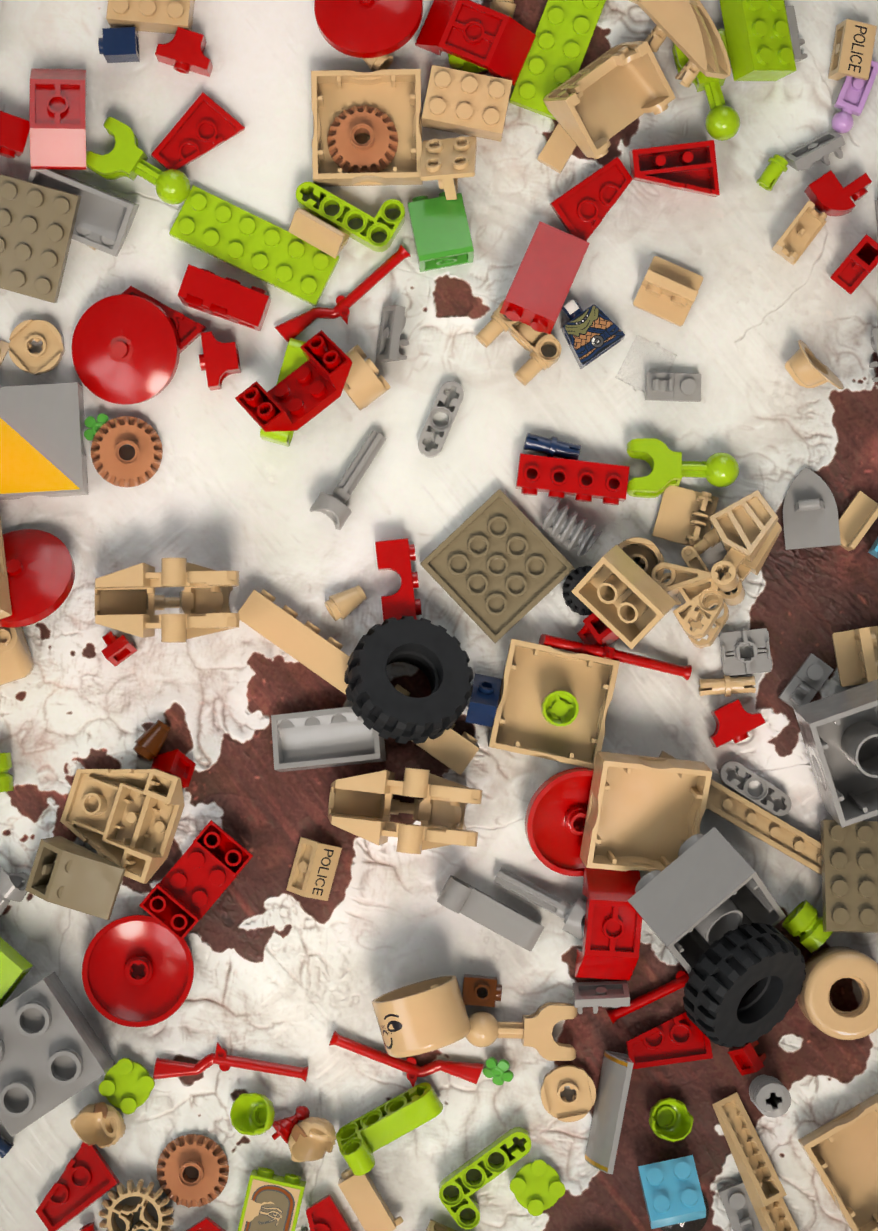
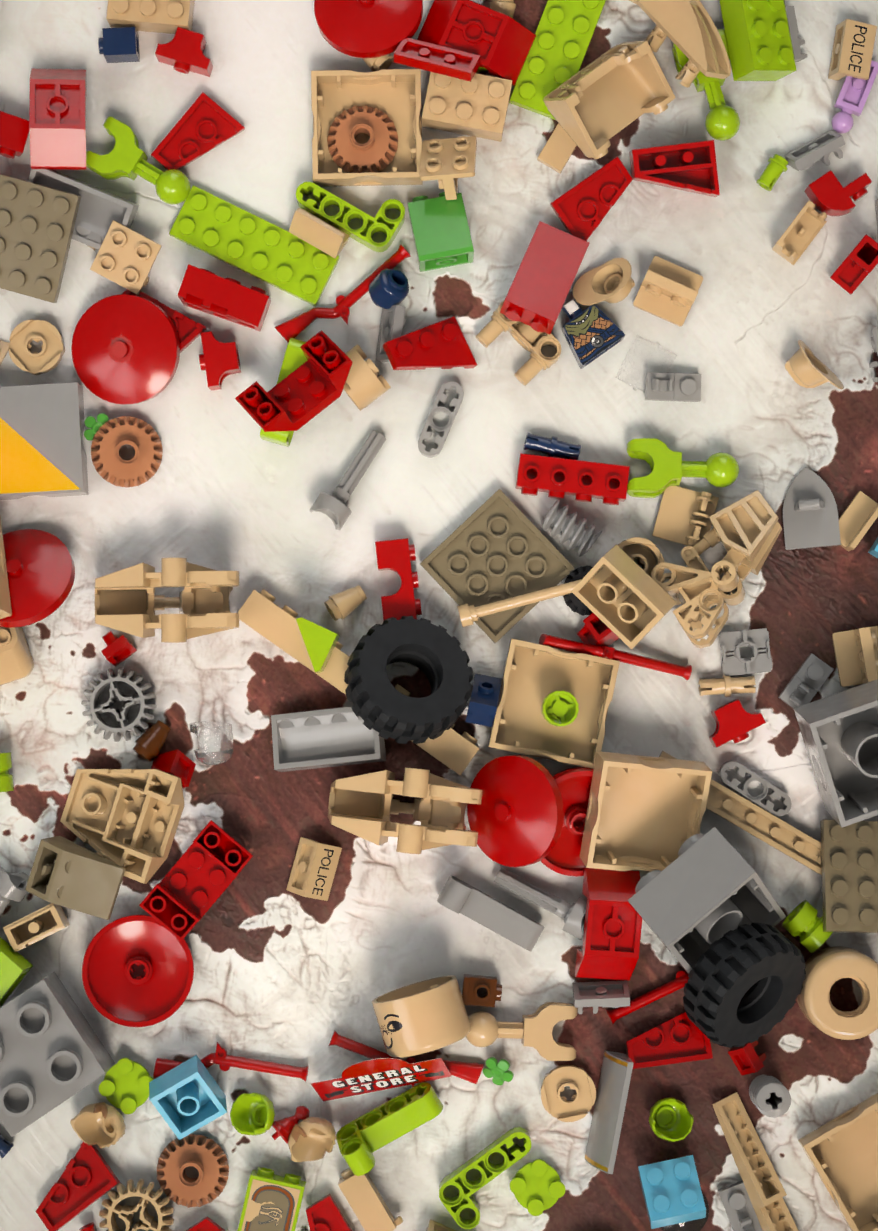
none -> tan brick [3,903,70,952]
none -> light grey gear [81,668,157,742]
none -> tan hinge [90,220,162,295]
none -> medium azure brick [149,1055,227,1140]
none -> clear helmet [189,721,234,765]
none -> lime slope [296,617,340,673]
none -> red sticker [310,1058,452,1101]
none -> dark blue head [369,269,409,309]
none -> red wing [382,316,477,370]
none -> red plate [394,37,481,82]
none -> tan piece [457,579,582,627]
none -> red dish [467,755,564,867]
none -> tan piece [573,258,635,306]

